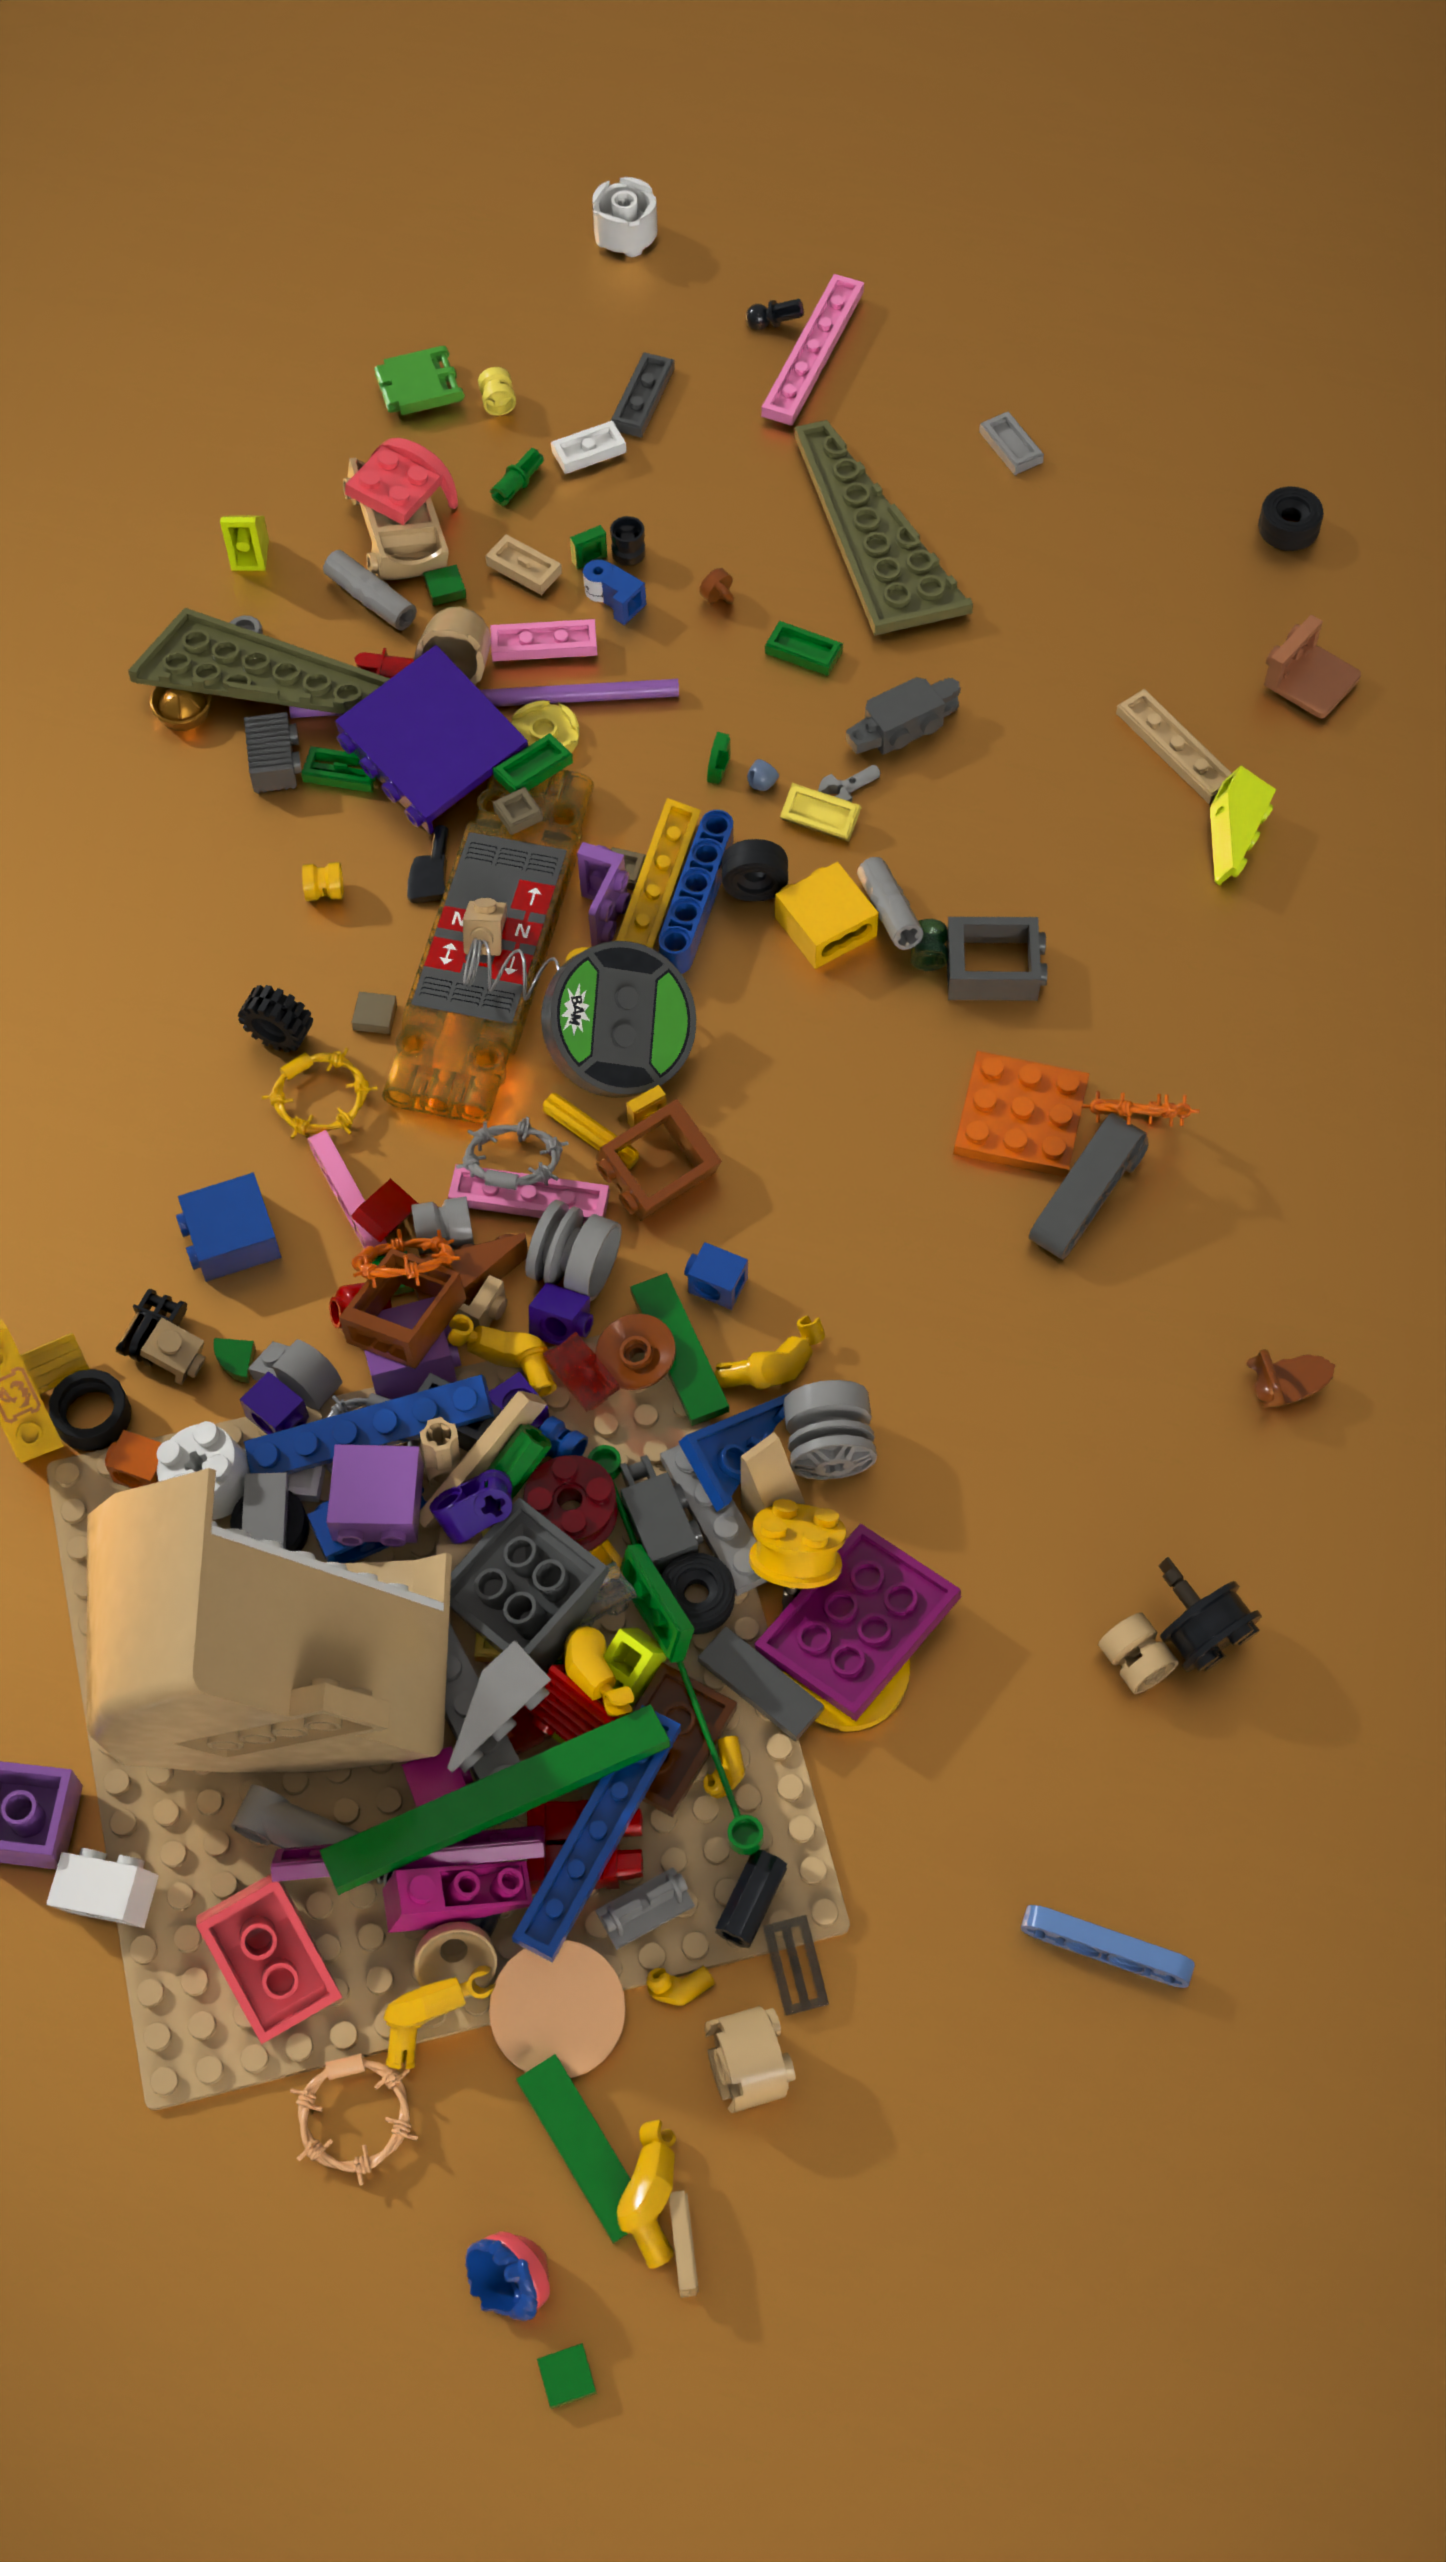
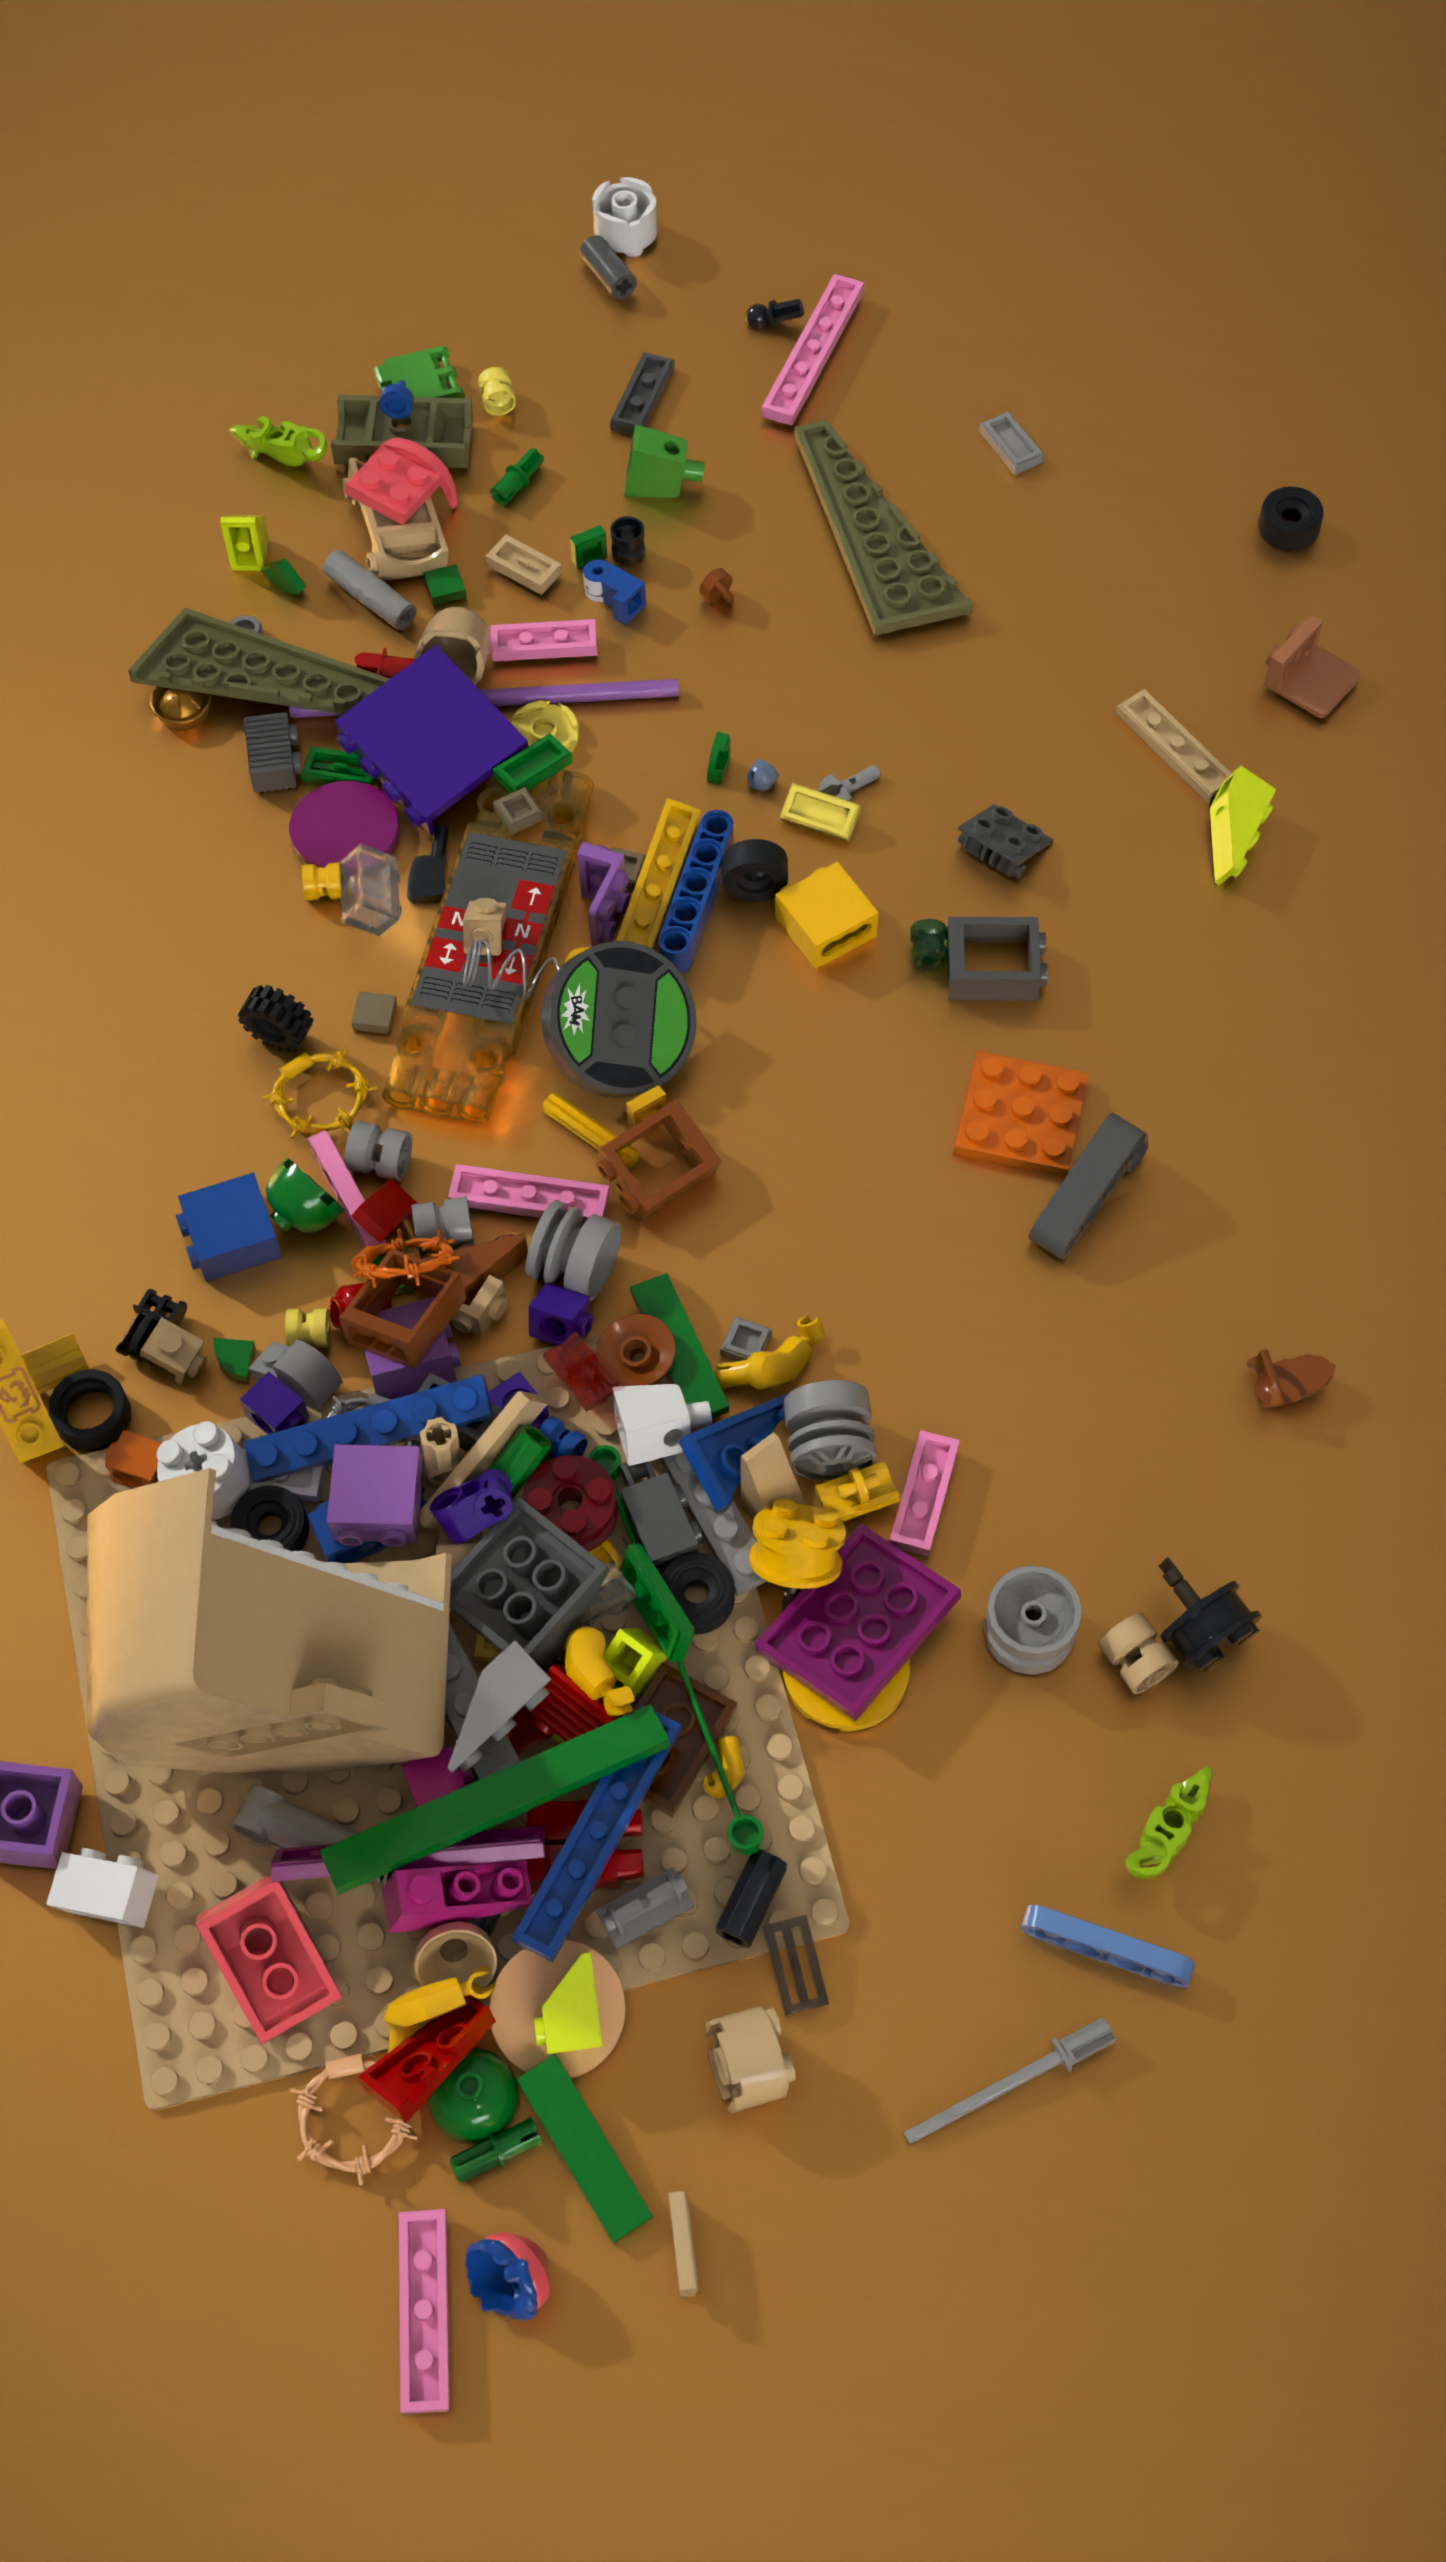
light grey tile [242,1472,289,1549] -> none
yellow arm [448,1314,557,1397] -> none
light grey piece [456,1117,569,1190] -> none
green tile [537,2343,597,2409] -> none
white plate [551,421,627,474] -> none
yellow arm [617,2120,676,2268] -> none
yellow arm [646,1965,715,2006] -> none
blue brick [684,1242,748,1310] -> none
dark grey tile [698,1626,824,1741] -> none
green tile [765,621,843,676] -> none
dark grey hinge [846,677,961,755] -> none
light grey axle [857,857,923,950] -> none
orange piece [1081,1091,1200,1126] -> none
none -> lime animal [230,416,327,467]
none -> green tile [261,559,306,594]
none -> green cylinder [266,1157,345,1233]
none -> light yellow wheel [285,1308,331,1348]
none -> magenta tile [289,781,399,876]
none -> olive piece [331,395,474,468]
none -> clear brick [340,843,402,936]
none -> light grey wheel [344,1121,413,1182]
none -> red wing [358,1994,496,2124]
none -> blue tile [379,380,414,419]
none -> bright pink plate [399,2209,450,2415]
none -> green cylinder [428,2048,520,2145]
none -> green axle [450,2116,543,2182]
none -> neon yellow slope [534,1952,602,2054]
none -> dark grey piece [580,235,637,300]
none -> white torso [612,1384,712,1466]
none -> bright green torso [624,425,705,498]
none -> light grey tile [720,1316,772,1361]
none -> yellow hips [815,1461,901,1522]
none -> bright pink plate [889,1430,960,1557]
none -> light grey piece [904,2017,1116,2144]
none -> dark grey hinge [958,804,1054,878]
none -> light grey wheel [983,1565,1082,1675]
none -> lime animal [1125,1767,1212,1879]

